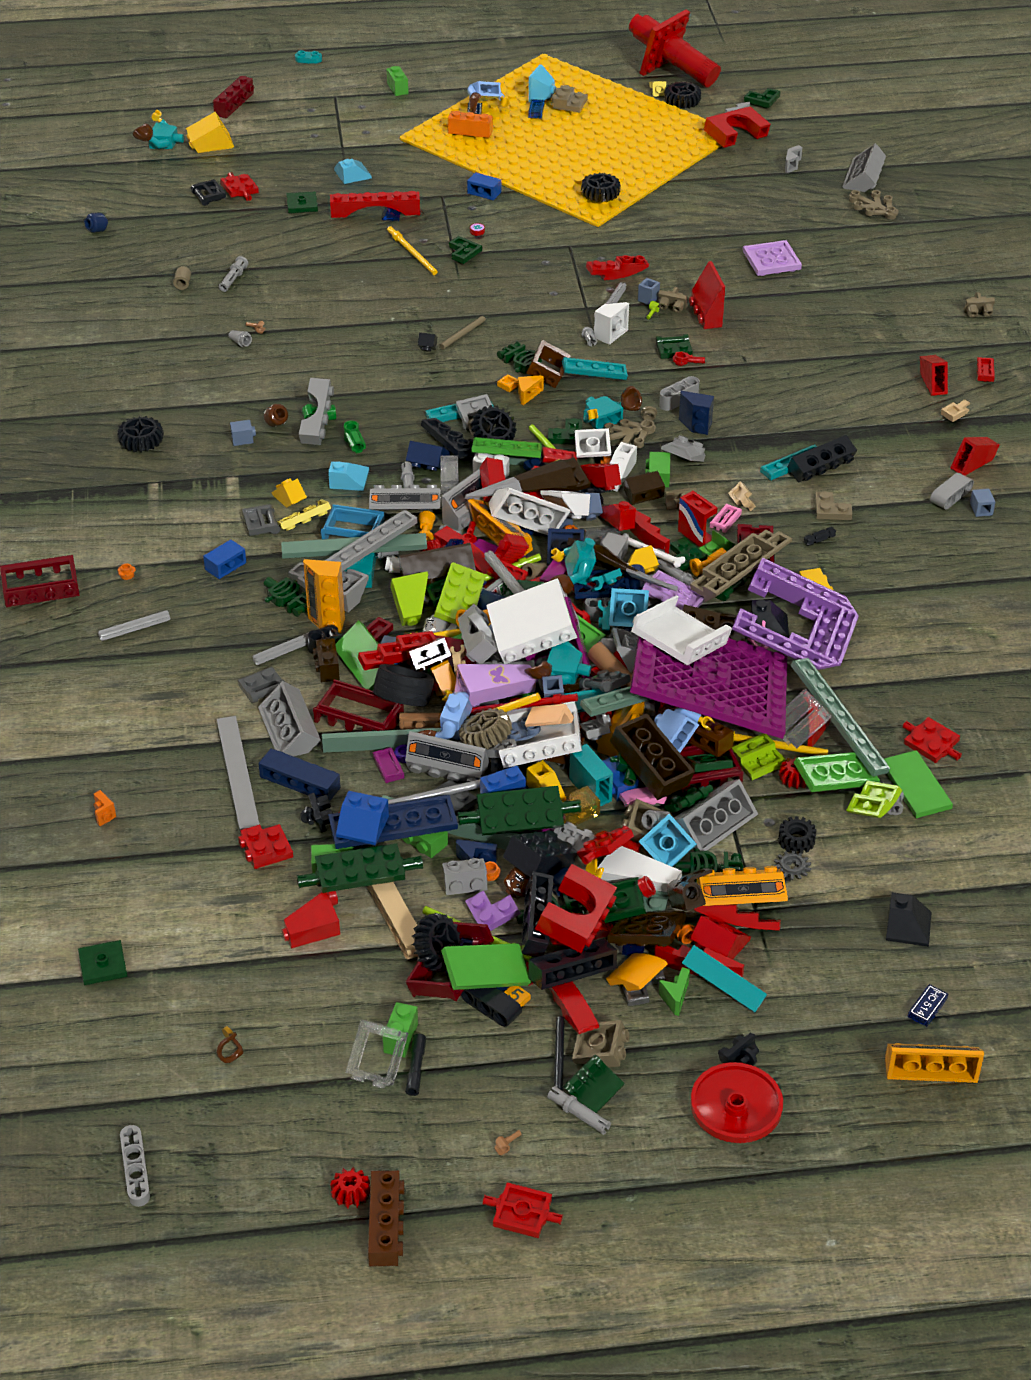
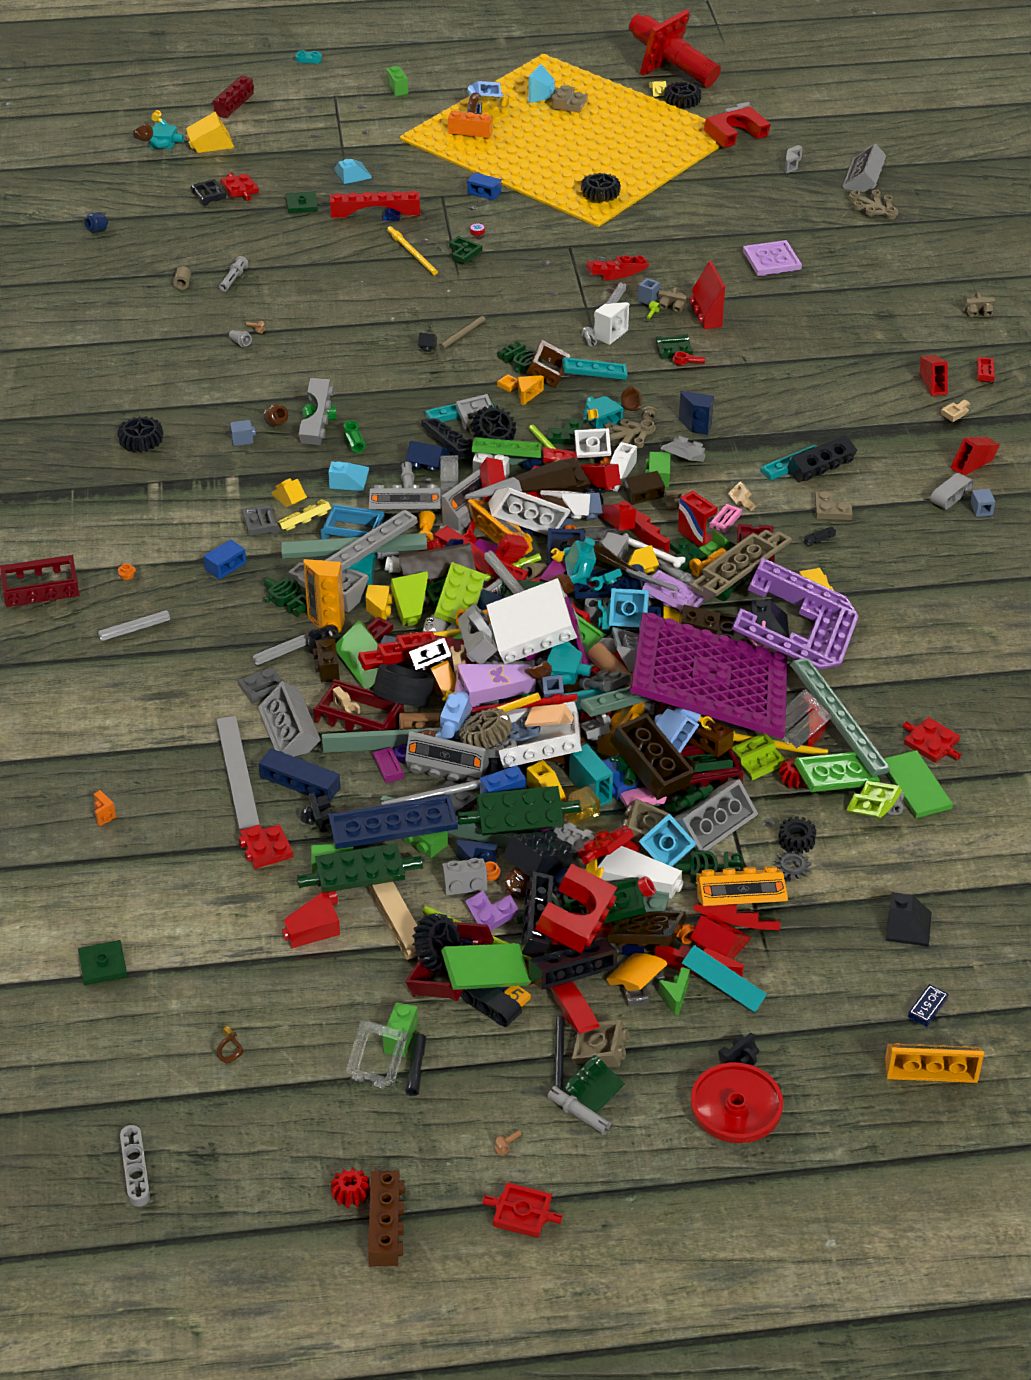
blue slope [336,791,389,845] -> none
clear blue tile [528,99,545,118] -> none
white panel [631,595,732,665] -> none
light grey cone [641,810,671,830] -> none
light grey beam [659,376,700,411] -> none
dark brown piece [667,868,713,911] -> none
dark green plate [744,88,781,108] -> none
none -> tan plate [332,686,360,714]
none -> yellow slope [366,585,393,620]

